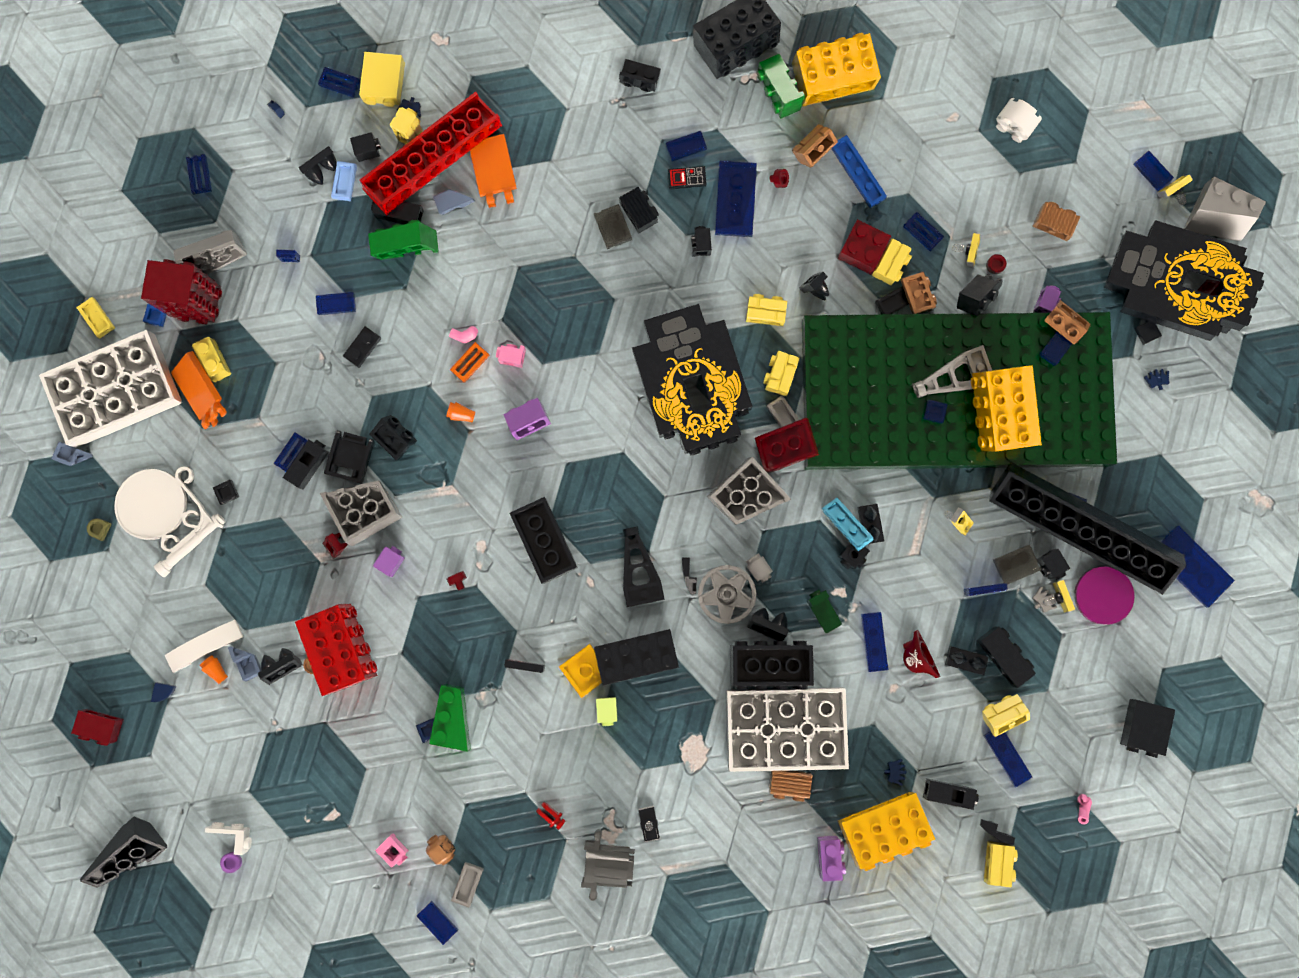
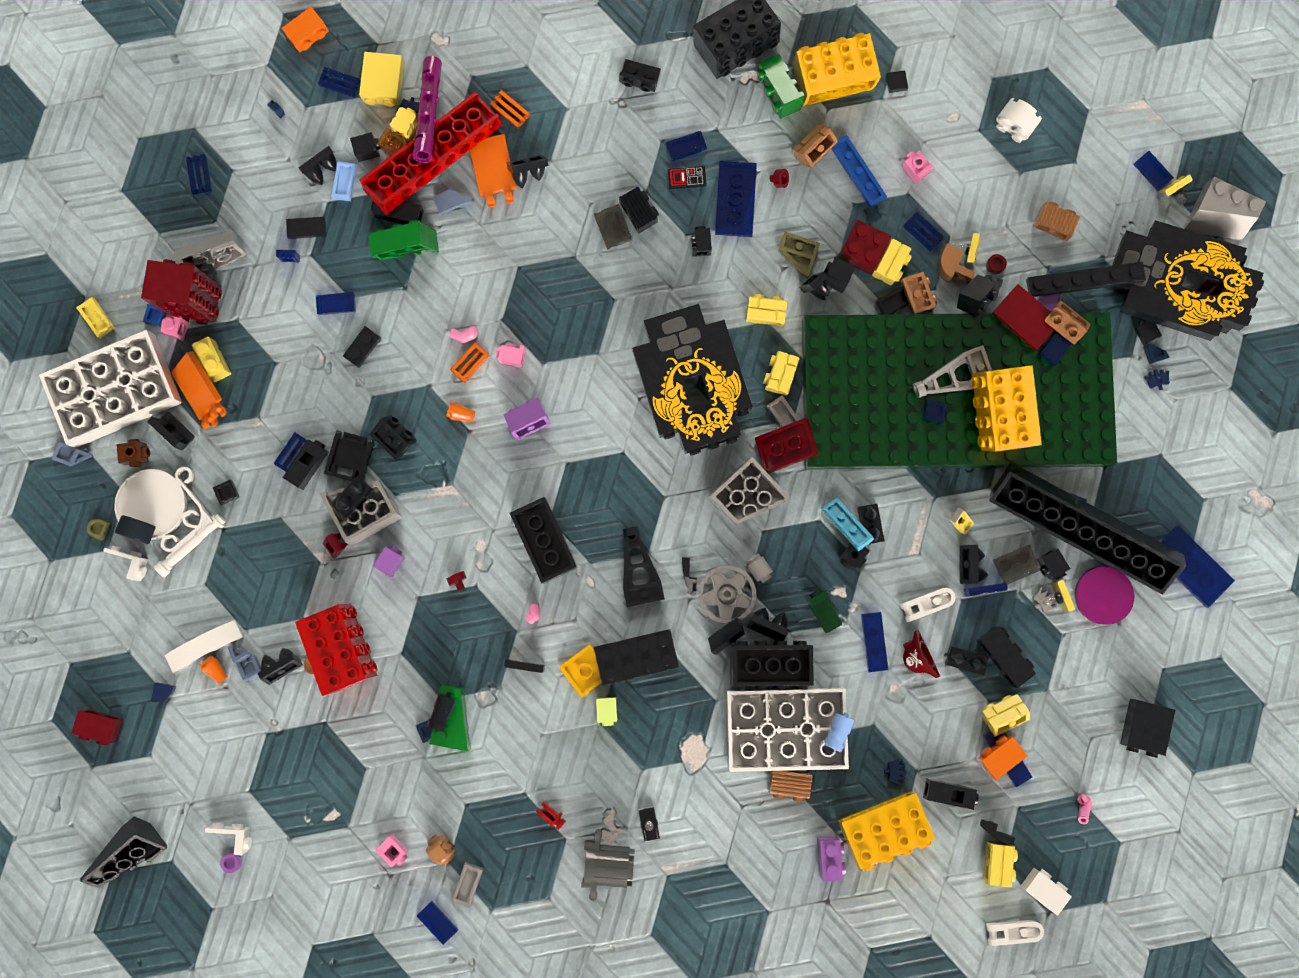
none -> white bracket [103,545,148,581]
none -> black wheel [115,515,156,544]
none -> reddish brown brick [116,439,150,467]
none -> black bracket [147,412,195,451]
none -> bright pink brick [161,314,189,341]
none -> orange brick [281,7,329,53]
none -> black tile [286,217,326,239]
none -> black tile [331,476,373,518]
none -> clear orange brick [377,128,406,156]
none -> magenta piece [413,56,442,163]
none -> black piece [427,692,457,732]
none -> orange tile [489,90,530,129]
none -> black tile [506,155,549,188]
none -> bright pink arm [525,604,540,624]
none -> black tile [708,617,745,655]
none -> olive wing [778,231,820,279]
none -> black brick [824,257,856,293]
none -> light blue piece [824,712,854,752]
none -> black tile [886,70,908,93]
none -> white plate [900,588,955,622]
none -> bright pink brick [902,150,934,184]
none -> medium nougat brick [937,243,976,284]
none -> black tile [960,545,989,584]
none -> orange brick [977,735,1028,780]
none -> white plate [986,920,1044,946]
none -> dark red tile [992,284,1055,351]
none -> white brick [1020,868,1072,916]
none -> black plate [1026,262,1146,297]
none -> dark blue tile [1143,345,1170,365]

